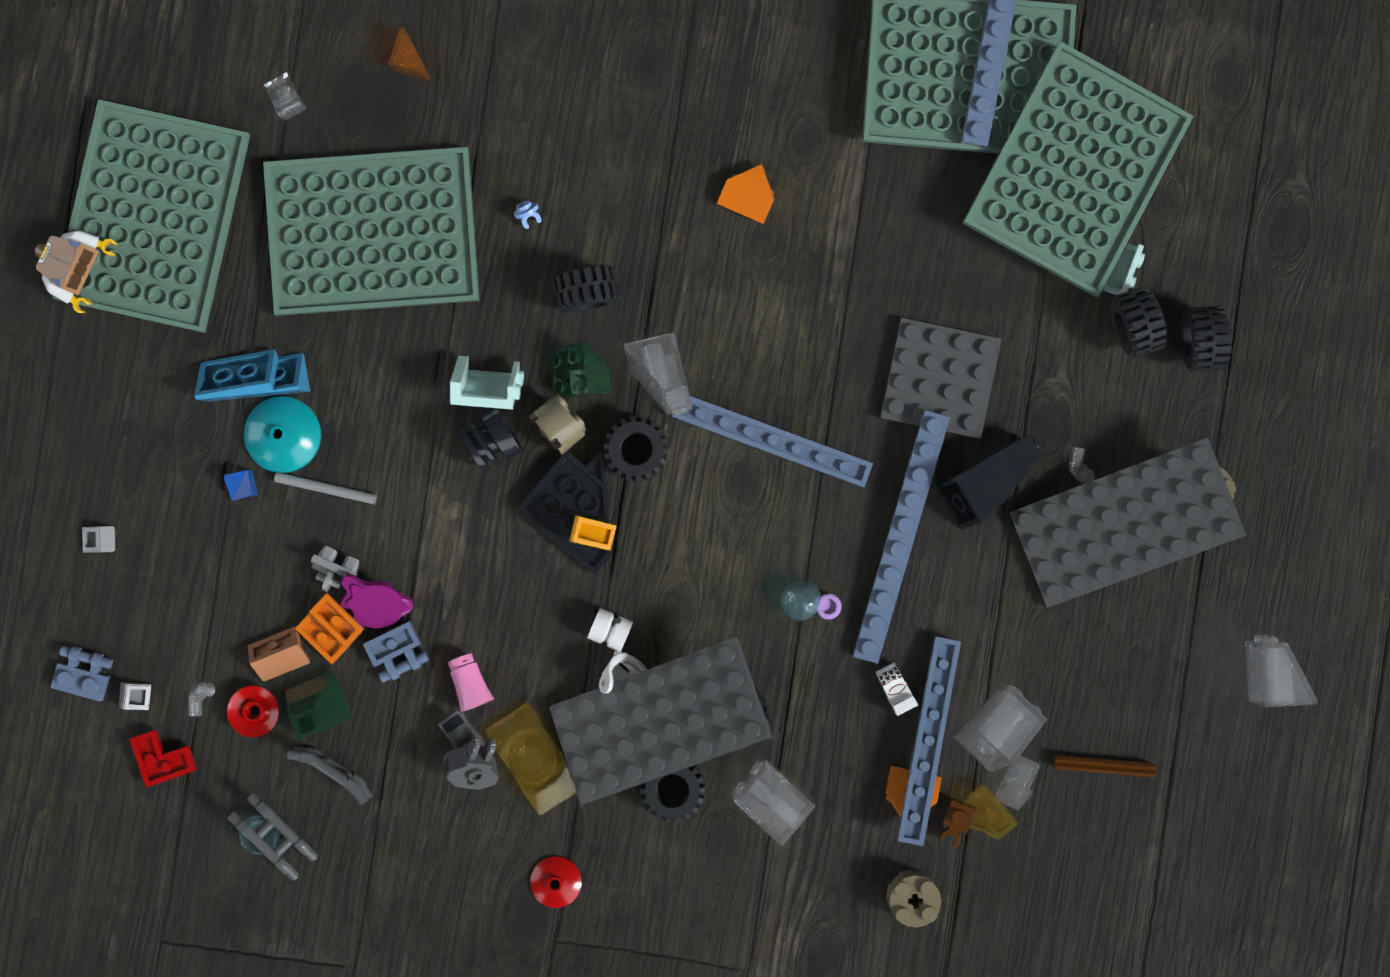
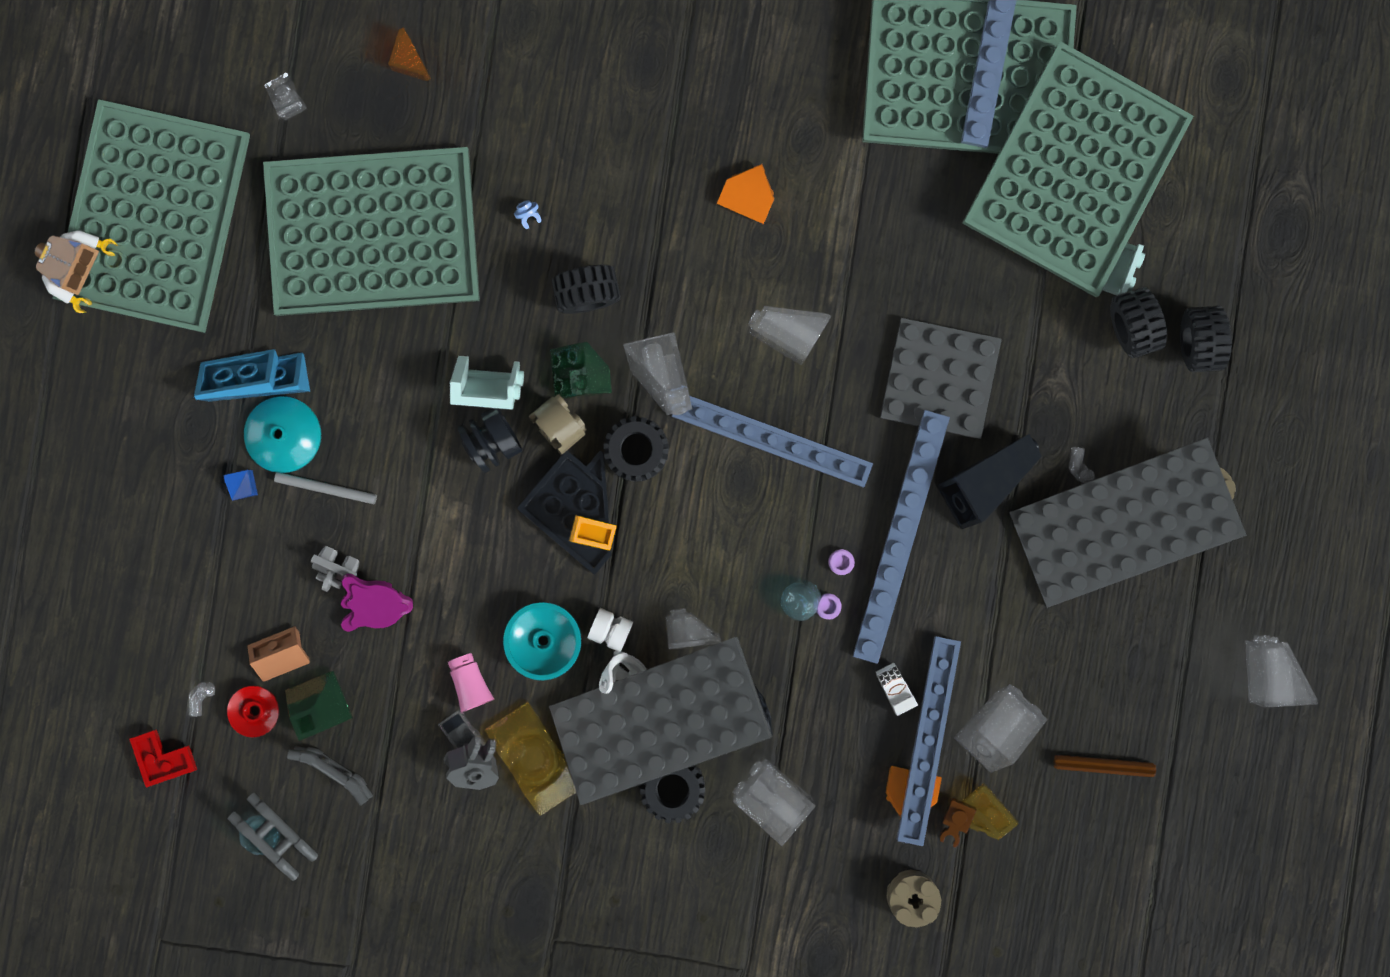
sand blue plate [51,646,113,701] -> none
light grey slope [82,526,115,553] -> none
light grey slope [119,682,151,710] -> none
orange slope [295,593,364,664] -> none
sand blue plate [363,621,429,683] -> none
red dish [530,856,582,908] -> none
clear slope [995,753,1040,811] -> none
none -> teal dish [503,602,581,680]
none -> clear slope [666,608,721,649]
none -> clear slope [748,306,831,365]
none -> lavender tile [828,549,855,575]

